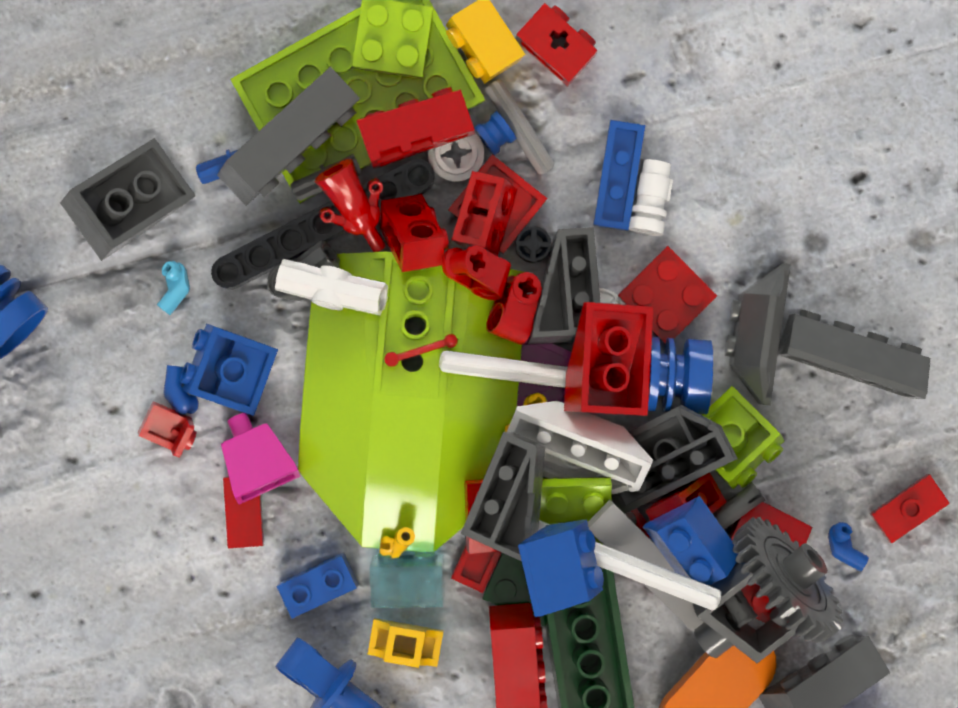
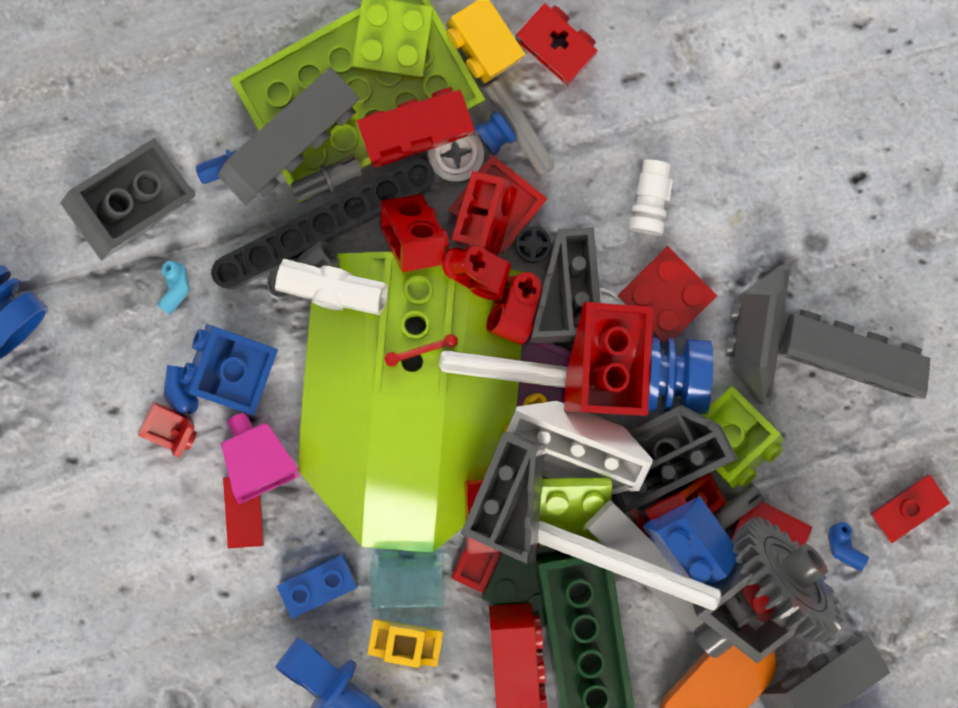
red piece [314,158,386,252] -> none
yellow arm [379,527,415,559] -> none
blue slope [518,519,604,617] -> none
blue plate [593,120,646,231] -> none

